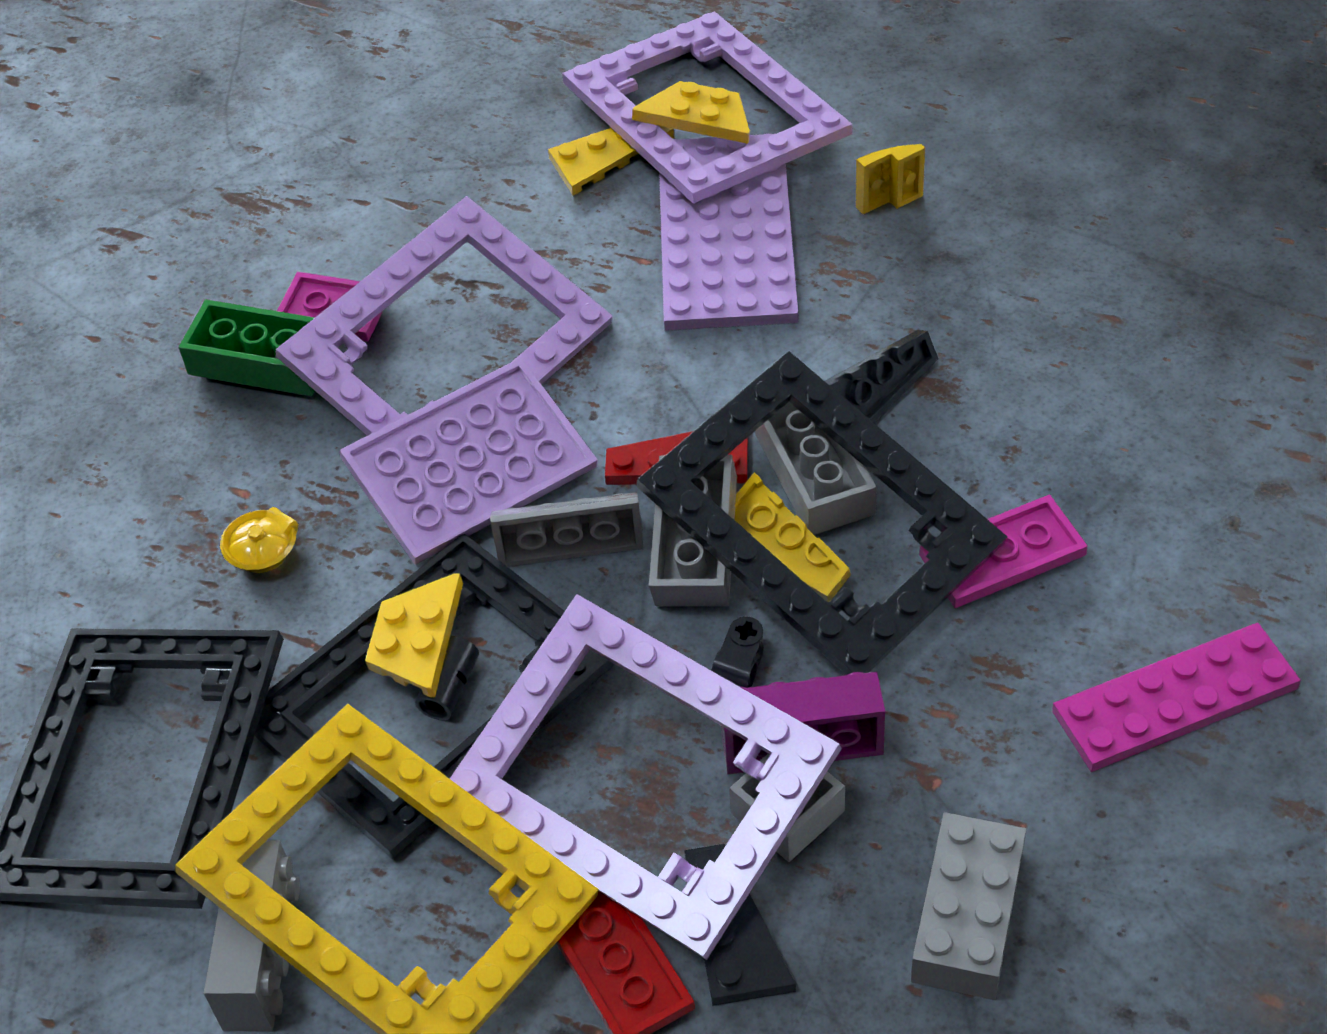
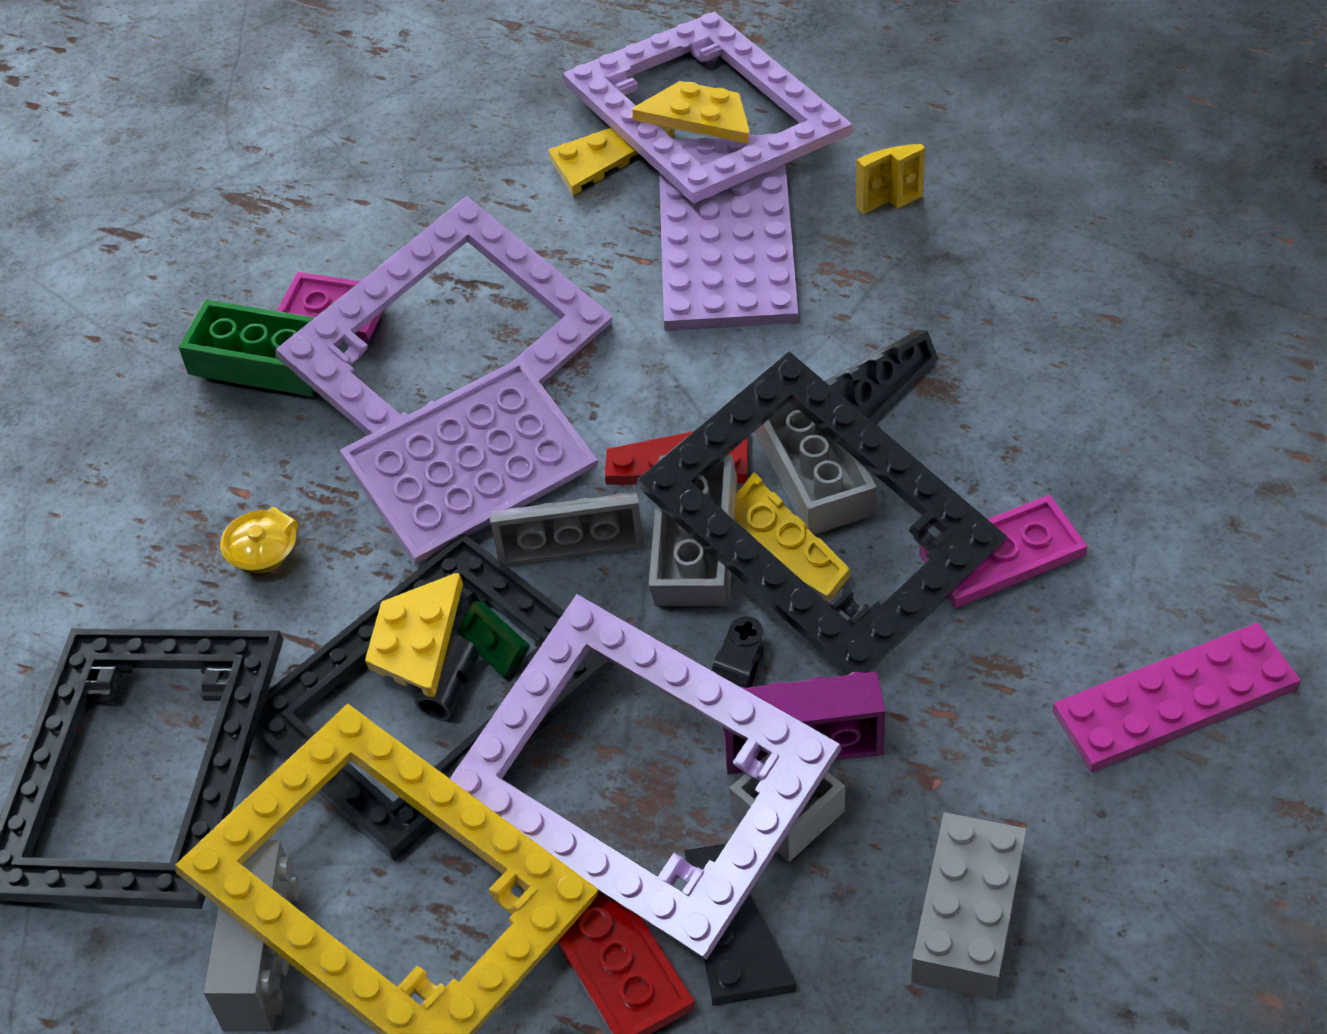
none -> dark green plate [457,602,530,677]

